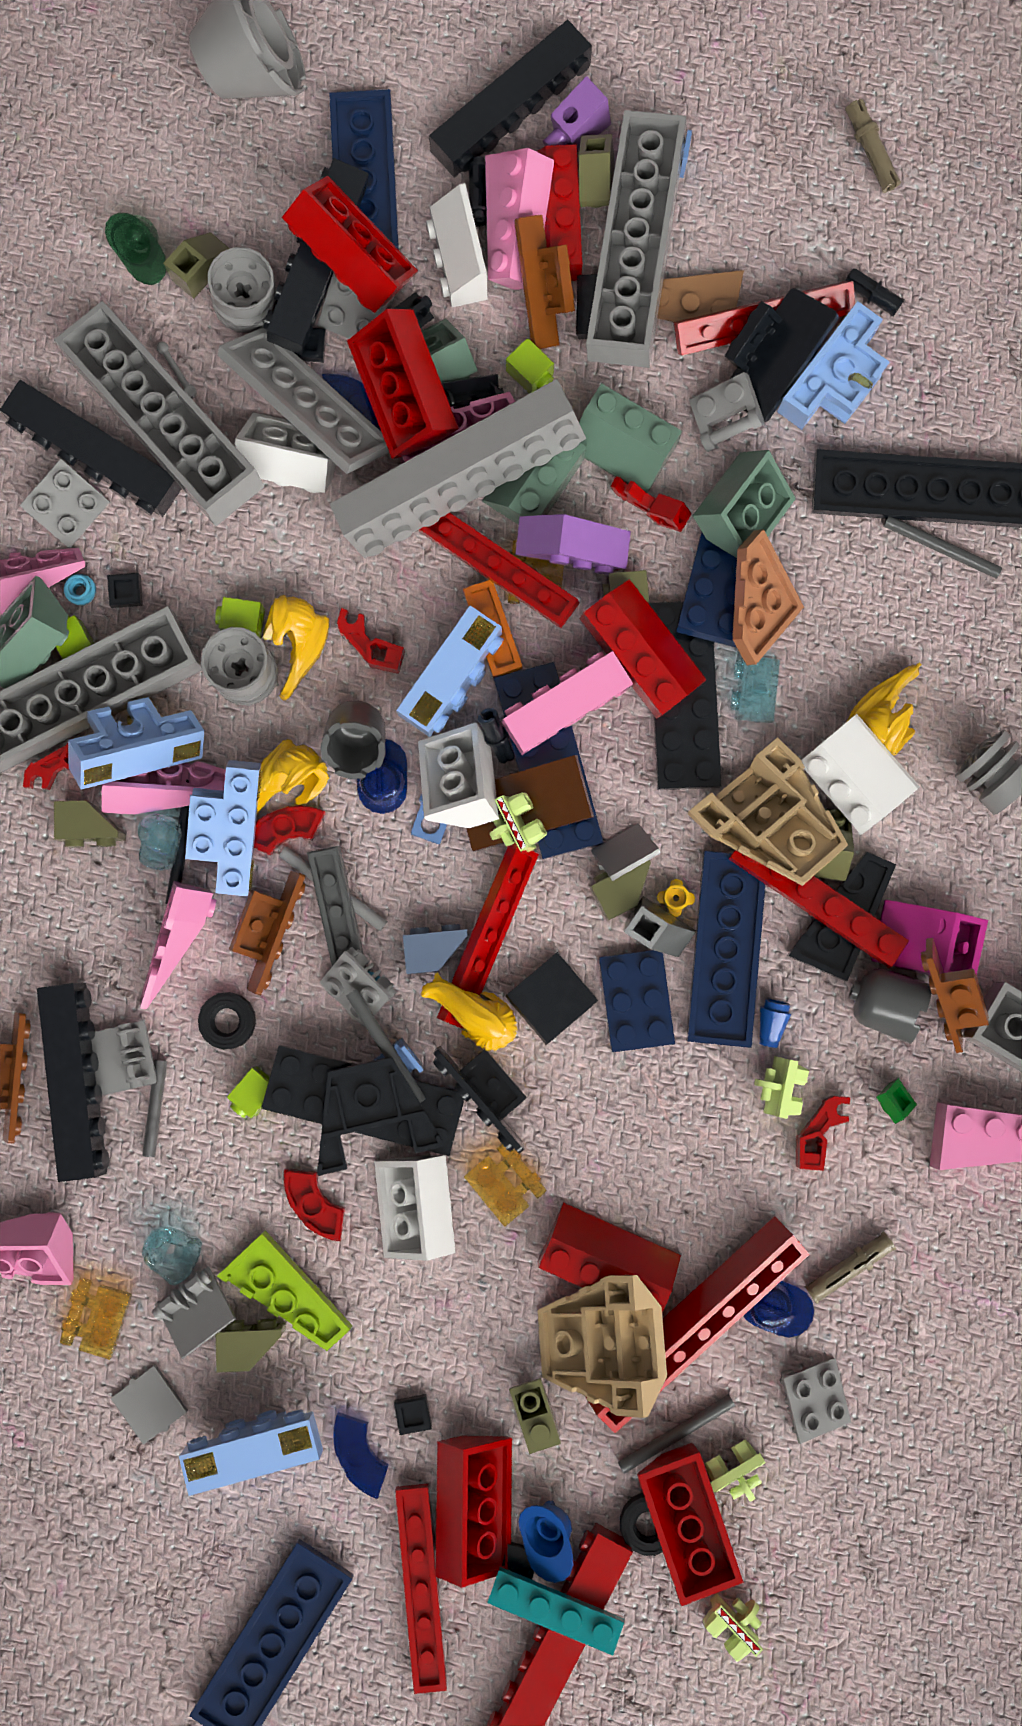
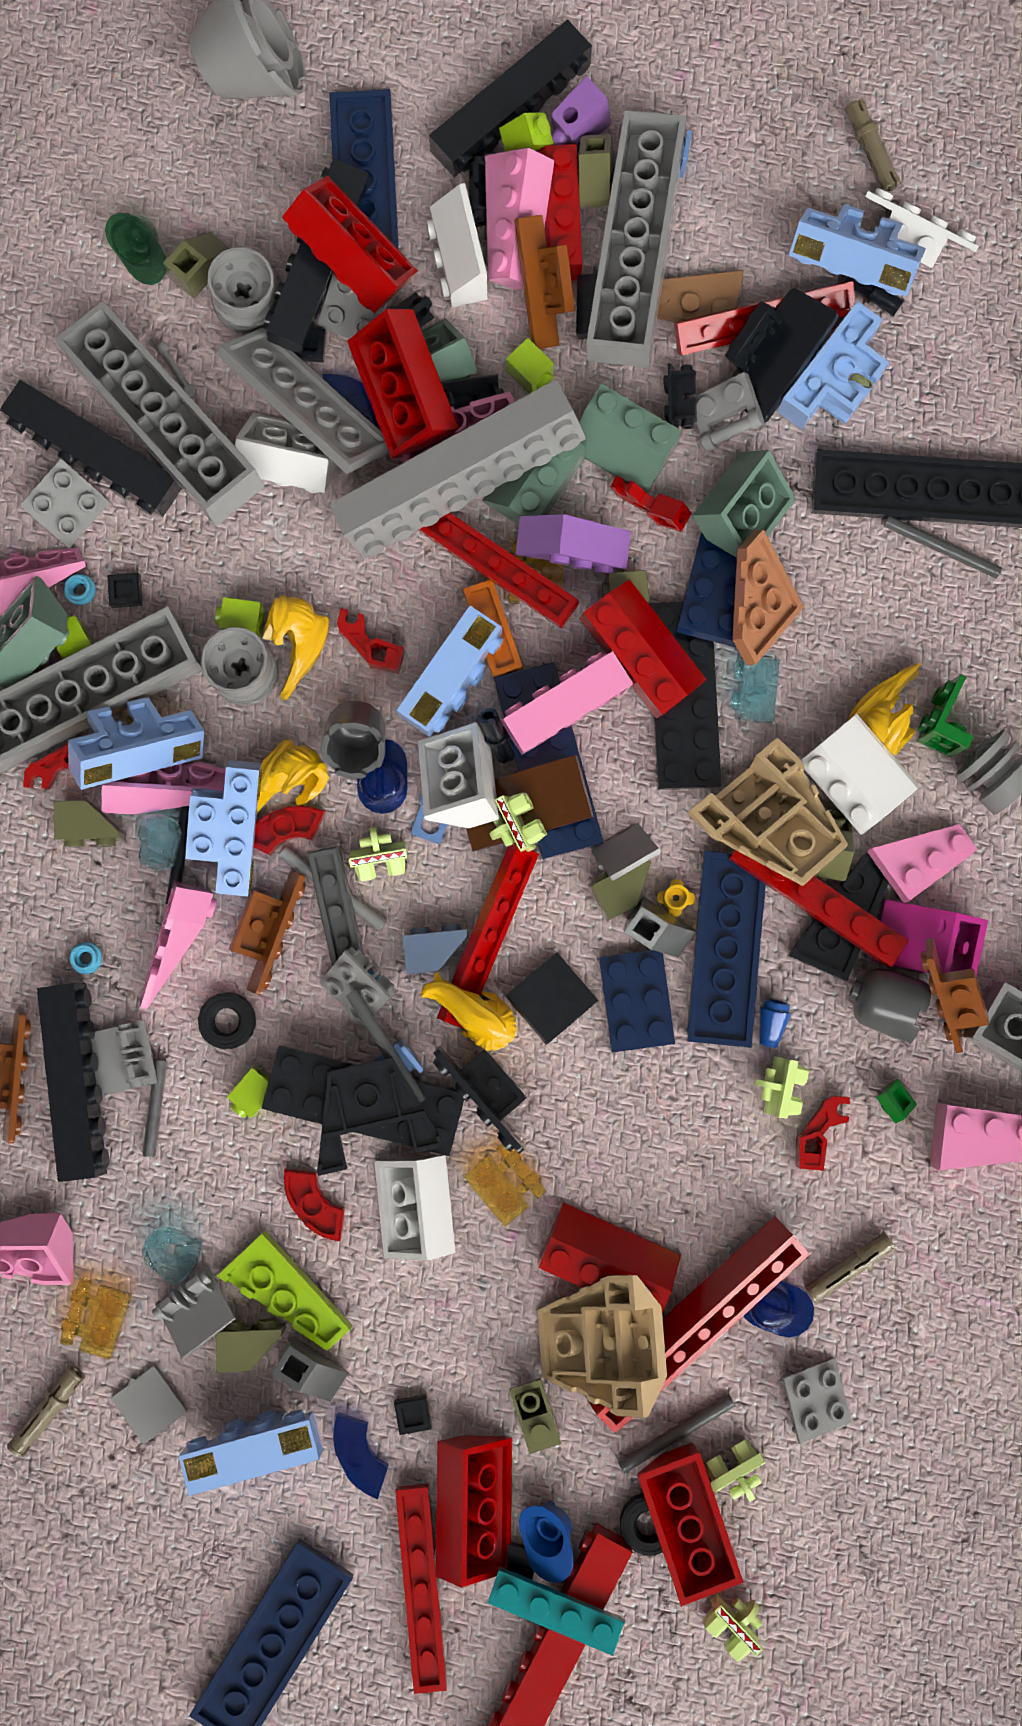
none -> dark tan pin [7,1365,85,1457]
none -> medium azure plate [69,942,102,974]
none -> dark grey slope [272,1337,349,1402]
none -> yellowish green hips [349,827,407,882]
none -> lime brick [499,113,554,152]
none -> black hinge [663,363,697,429]
none -> light blue piece [789,204,926,297]
none -> white bracket [865,187,979,268]
none -> bright pink wing [867,824,978,903]
none -> green bracket [917,674,974,758]

